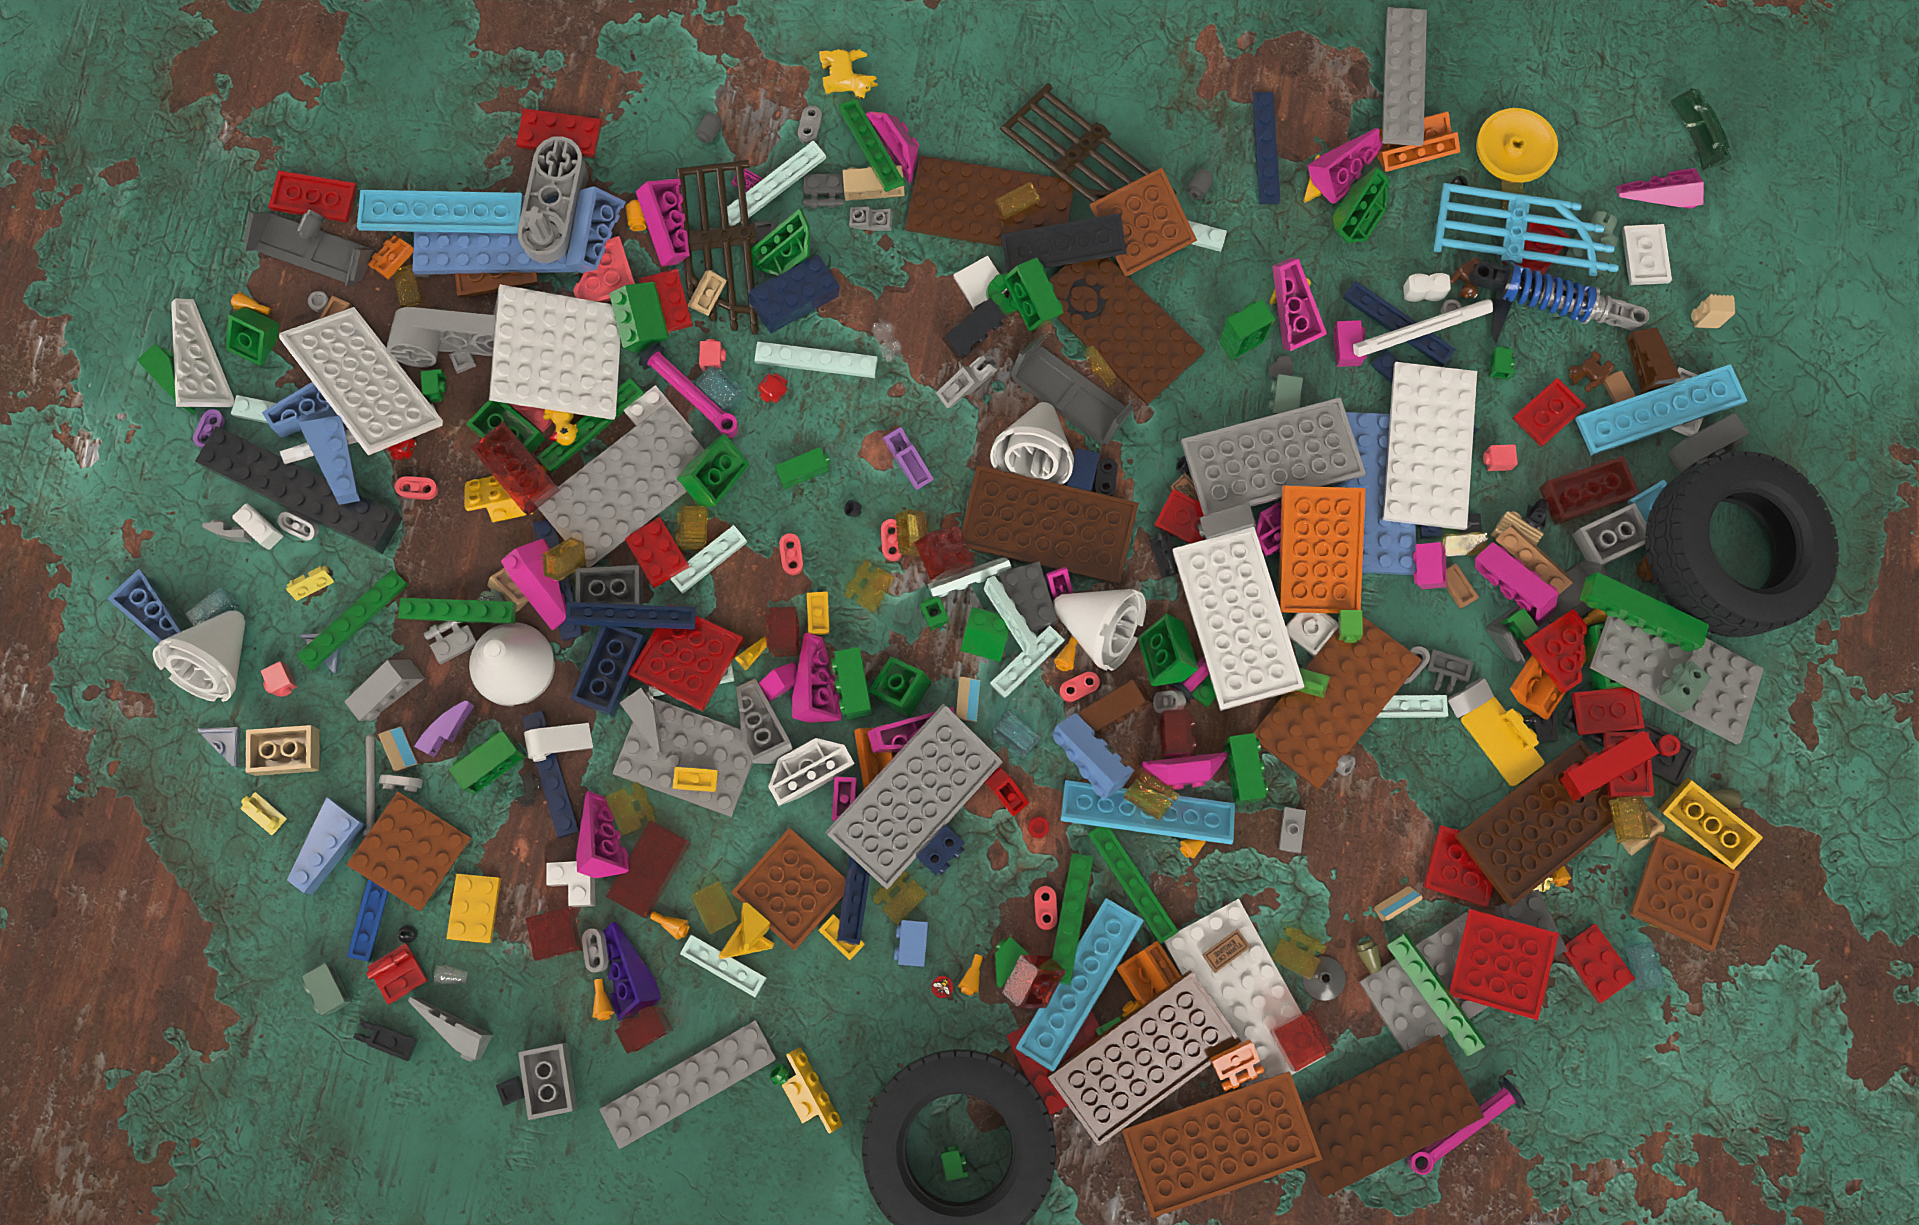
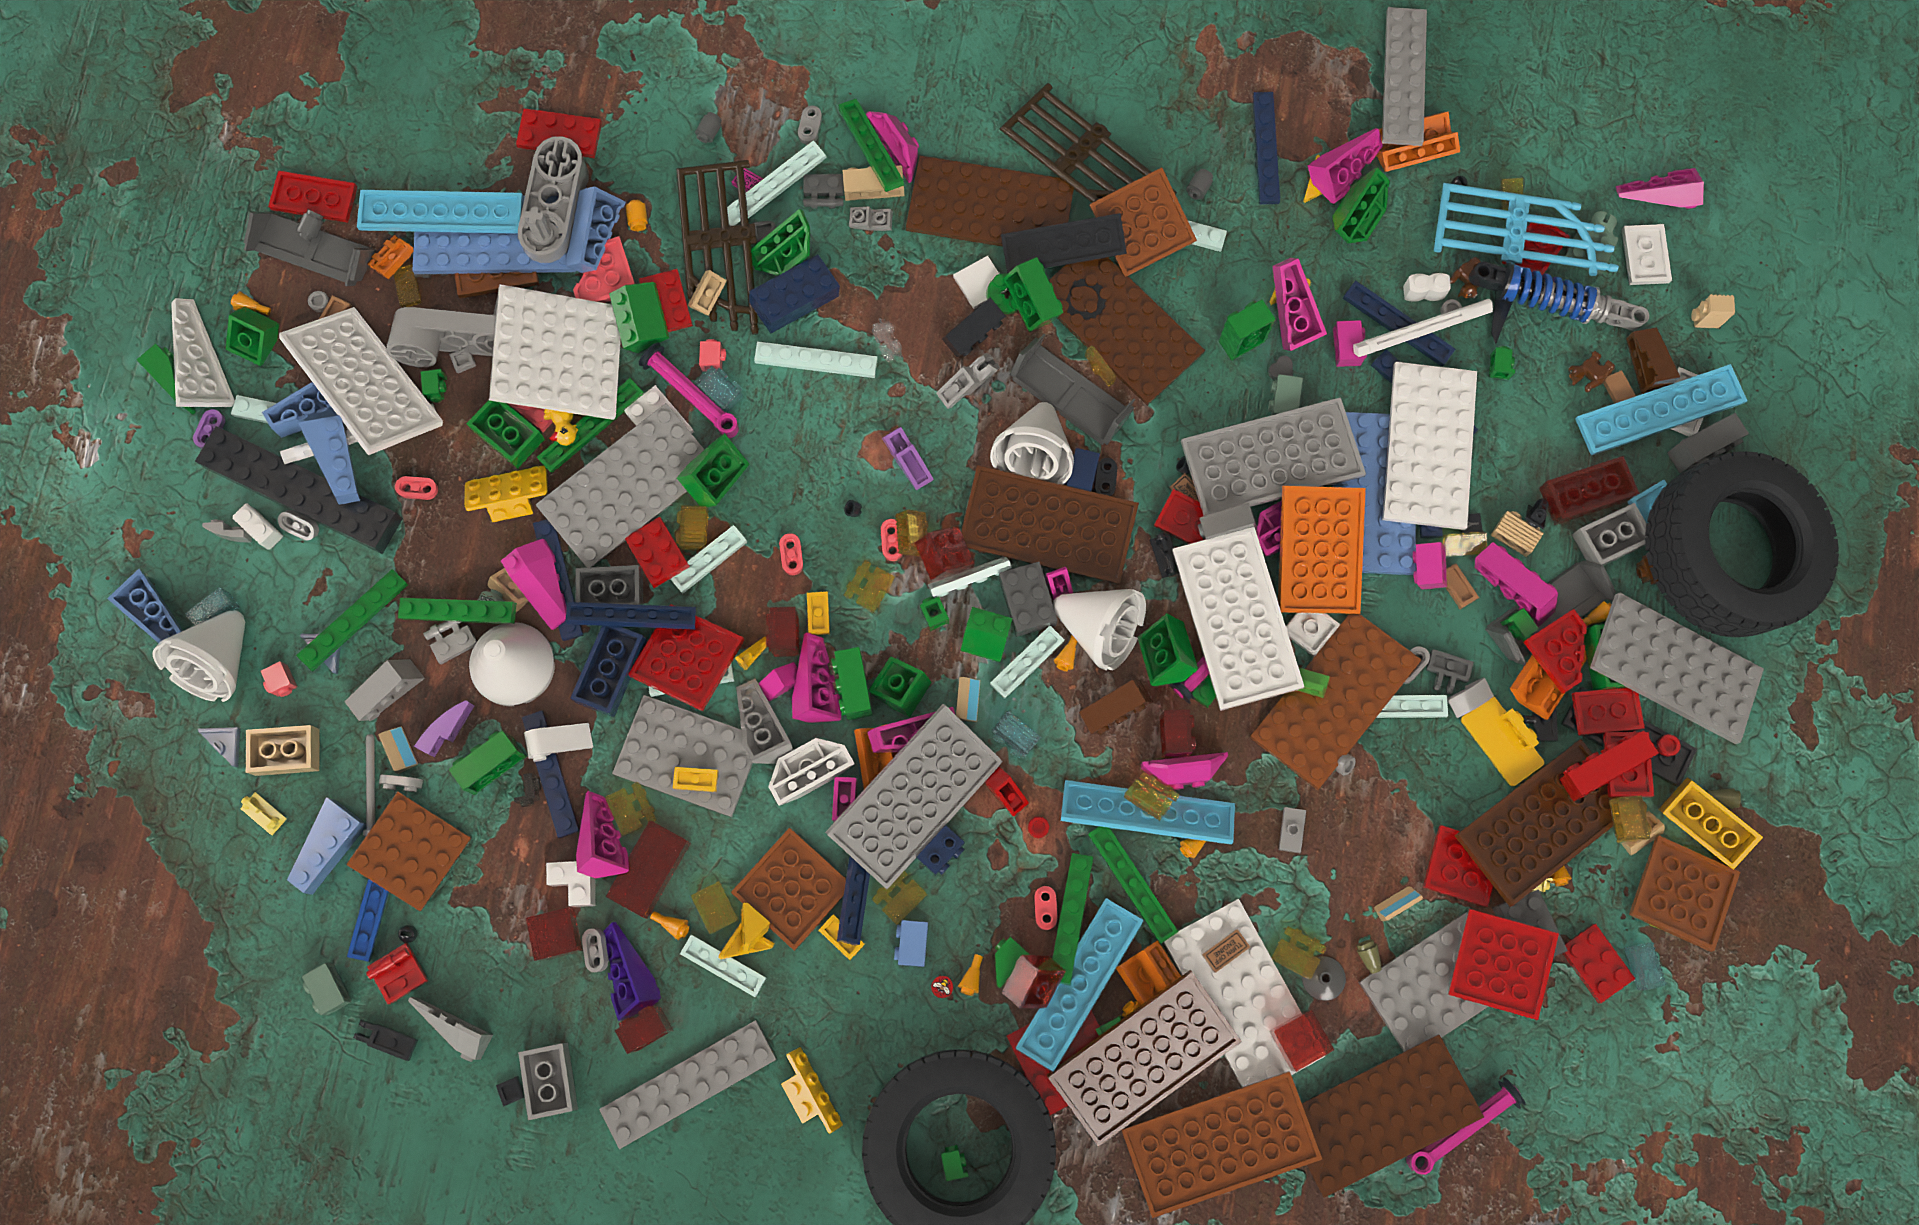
light yellow hinge [286,565,334,601] -> none
red head [386,437,417,461] -> none
clear cone [434,963,468,985] -> none
yellow plate [446,874,501,943] -> none
clear red brick [470,421,560,516] -> none
clear yellow brick [542,538,586,581] -> none
light orange cone [592,979,615,1021] -> none
light grey slope [620,688,663,757] -> none
dark pink wedge [635,178,690,267] -> none
red head [757,373,788,403] -> none
green plate [769,1064,790,1085] -> none
green brick [775,447,831,490] -> none
yellow animal [819,49,878,99] -> none
light aqua plate [984,575,1038,656] -> none
clear yellow plate [995,182,1040,219] -> none
medium blue wedge [1052,713,1134,800] -> none
coral plate [1059,672,1100,703] -> none
light grey plate [1153,691,1186,713] -> none
plate [1210,1039,1264,1091] -> none
green brick [1223,733,1268,805] -> none
bright green brick [1338,610,1363,643] -> none
plate [1387,933,1487,1057] -> none
yellow dish [1476,108,1558,183] -> none
coral brick [1483,445,1518,471] -> none
medium nougat plate [1496,523,1574,595] -> none
red plate [1512,378,1587,447] -> none
green brick [1579,572,1709,652] -> none
sand green brick [1658,661,1711,713] -> none
clear green windscreen [1670,88,1731,171] -> none

